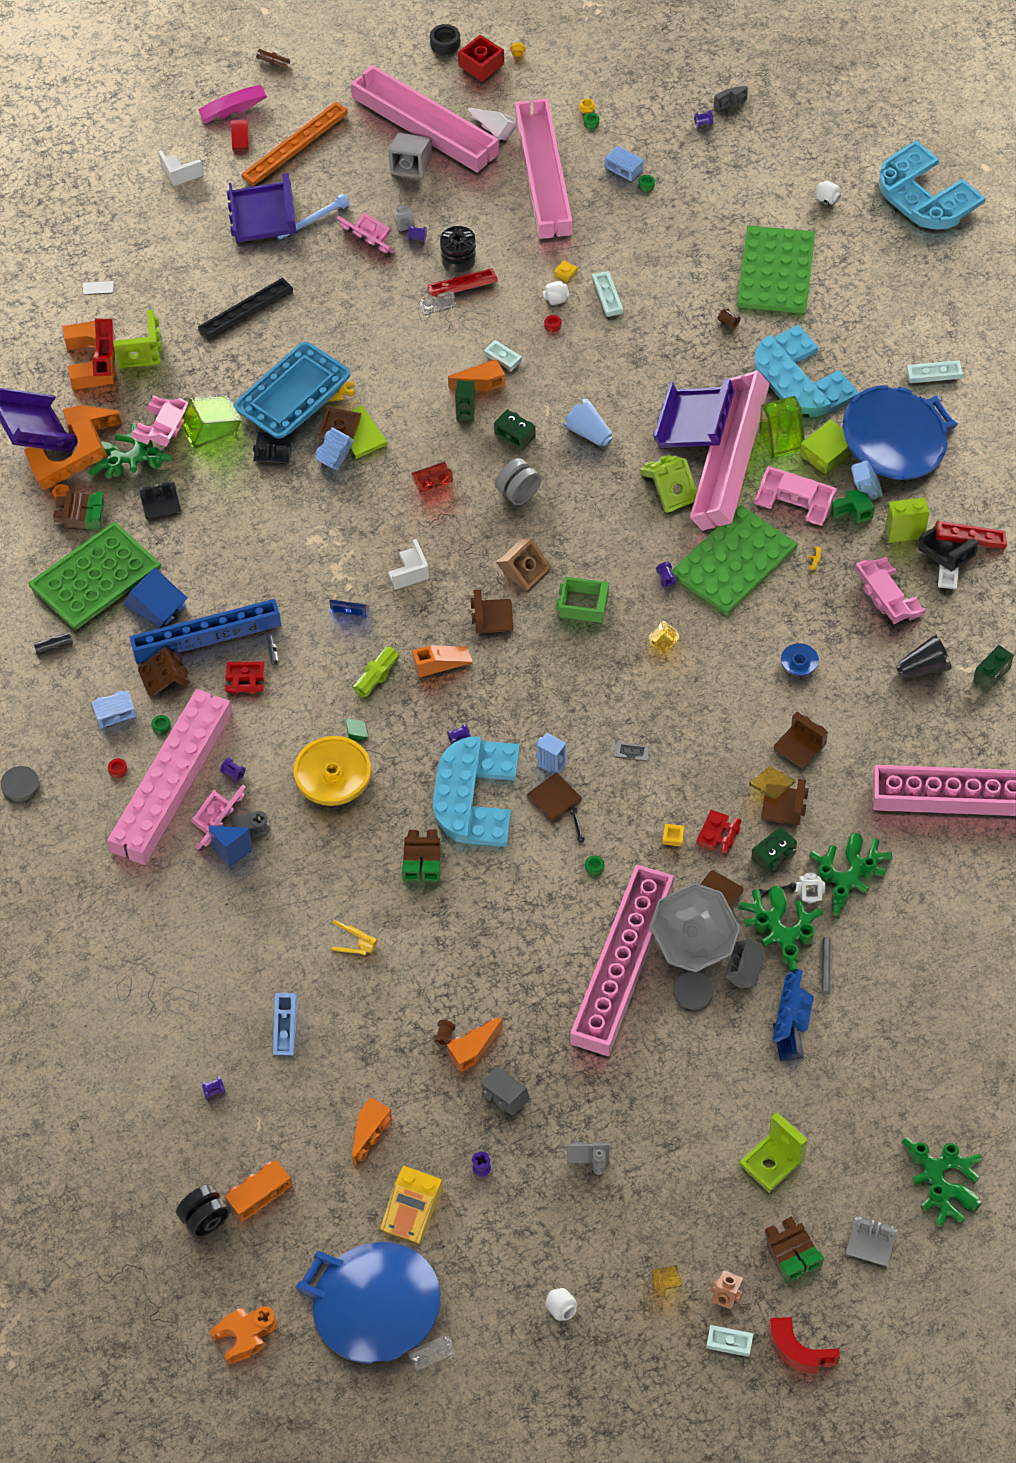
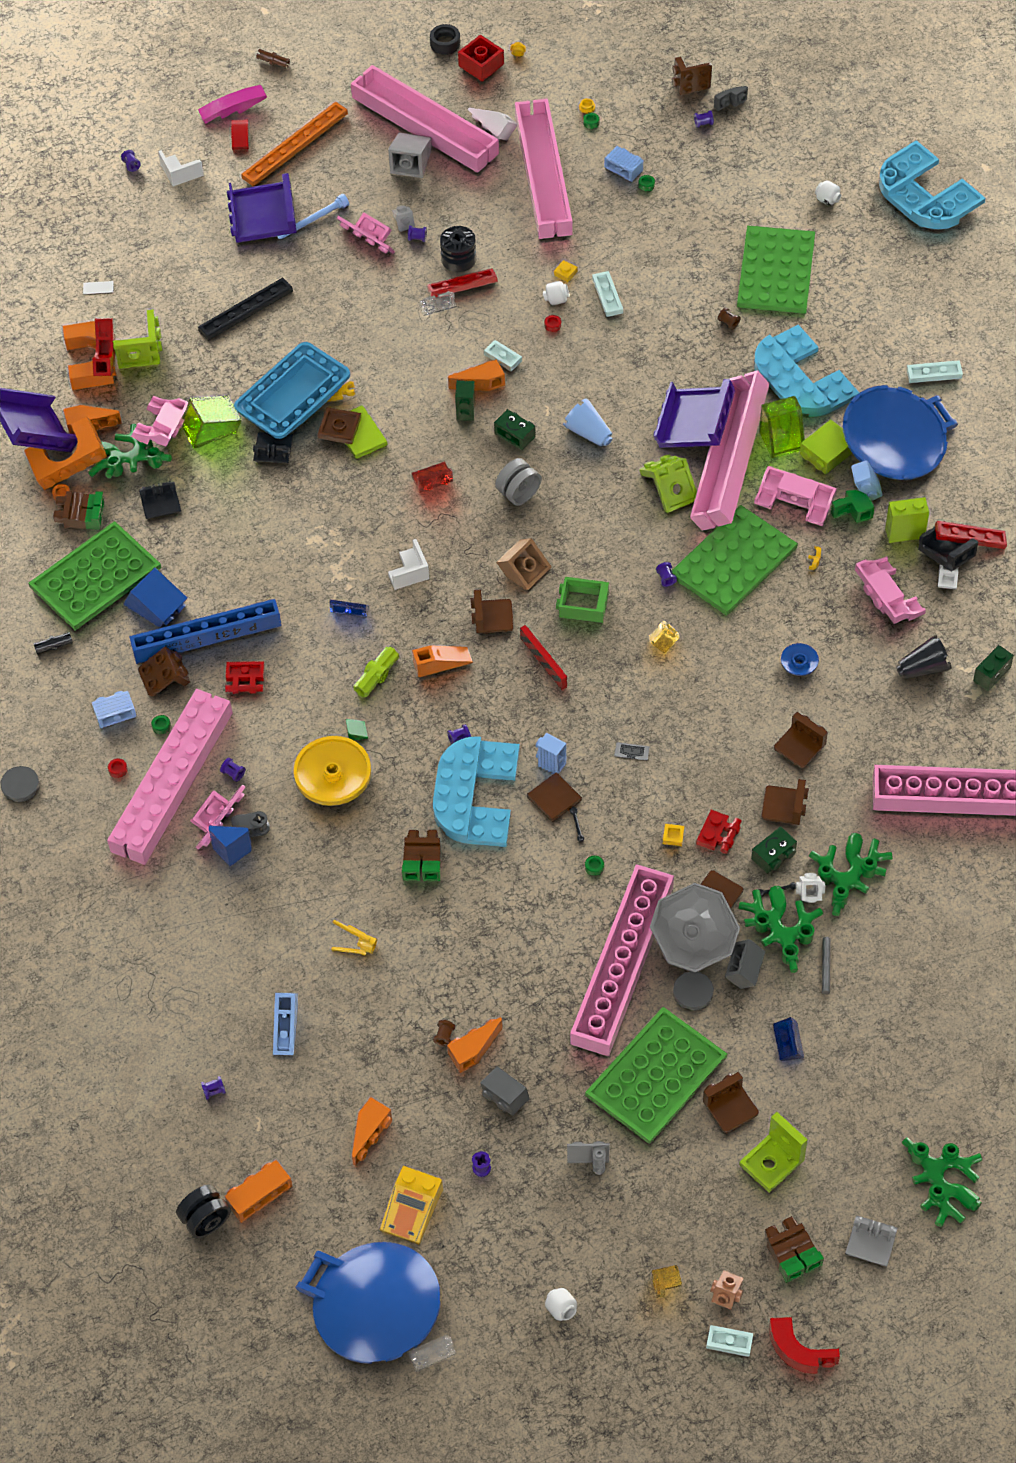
orange piece [209,1306,277,1365] -> none
flat silver pin [267,635,280,665] -> none
light blue brick [315,427,355,471] -> none
clear yellow piece [749,766,795,799] -> none
blue bracket [773,968,814,1042] -> none
none -> dark purple bush [121,150,141,172]
none -> red tile [520,625,567,690]
none -> bright green plate [585,1007,727,1144]
none -> reddish brown bracket [672,57,712,95]
none -> reddish brown bracket [703,1071,759,1133]

